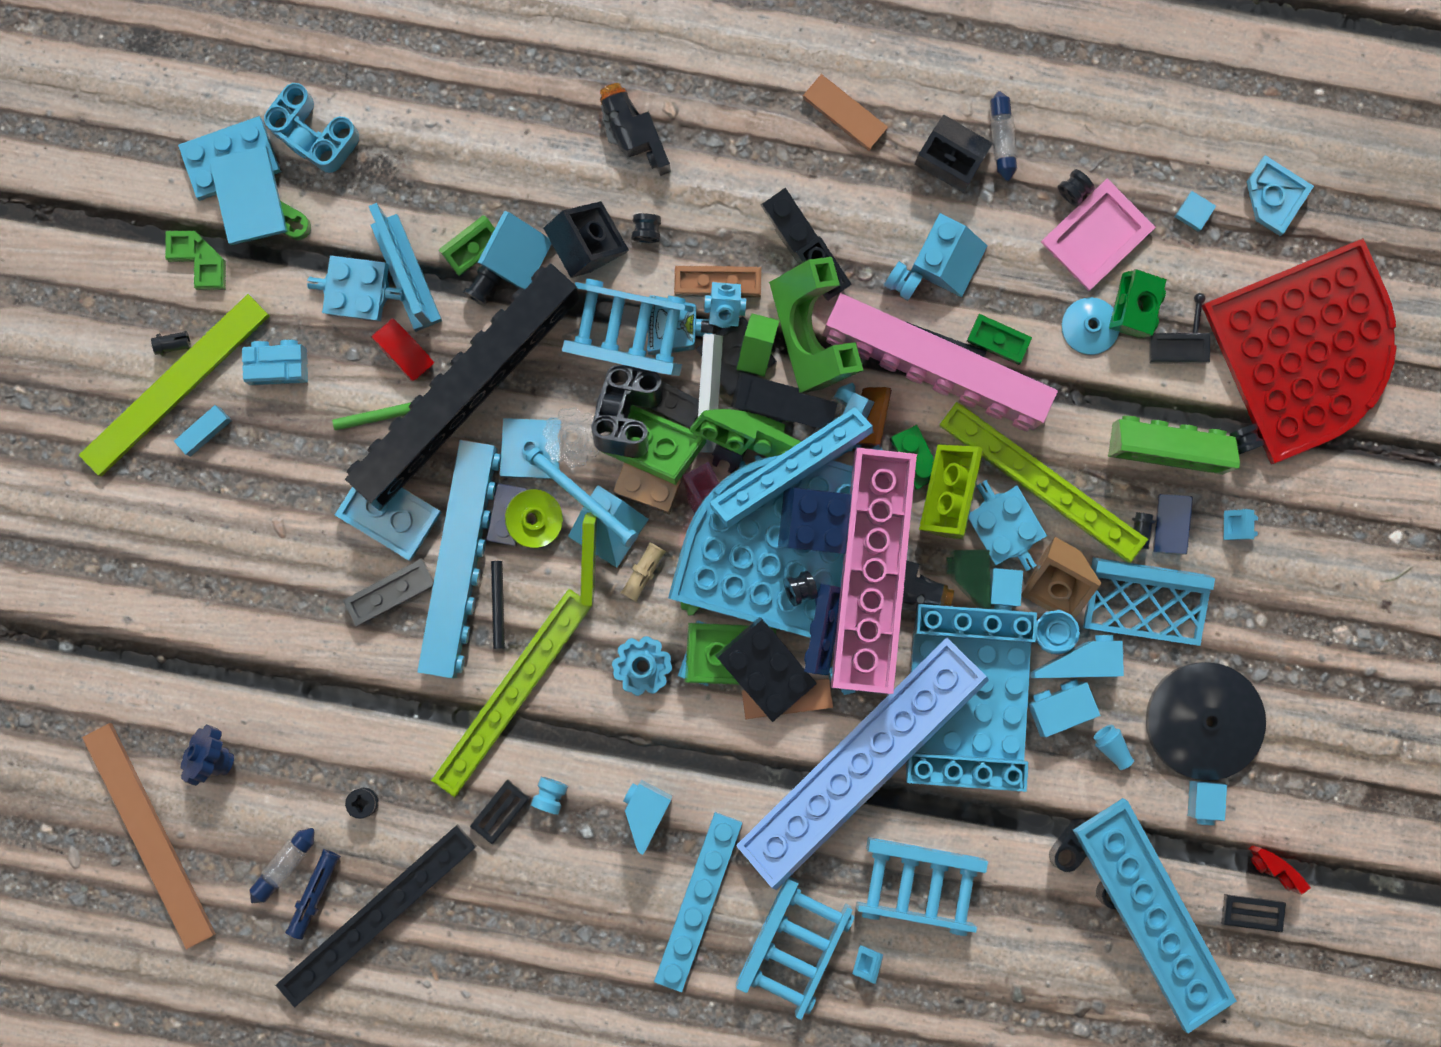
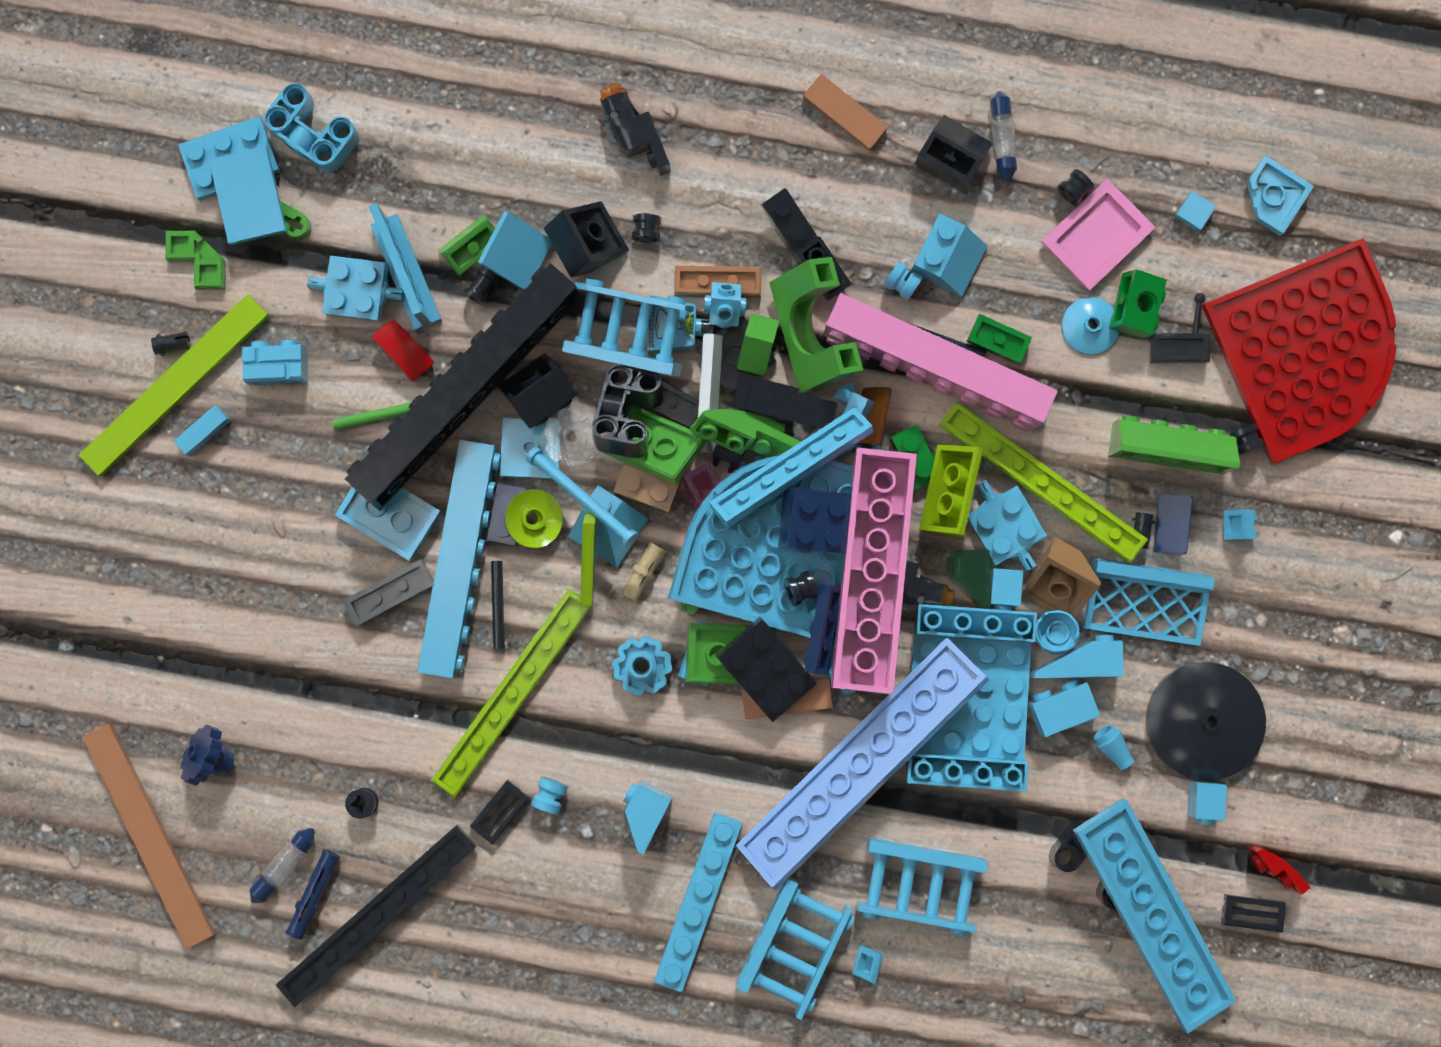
none -> black slope [498,353,577,429]

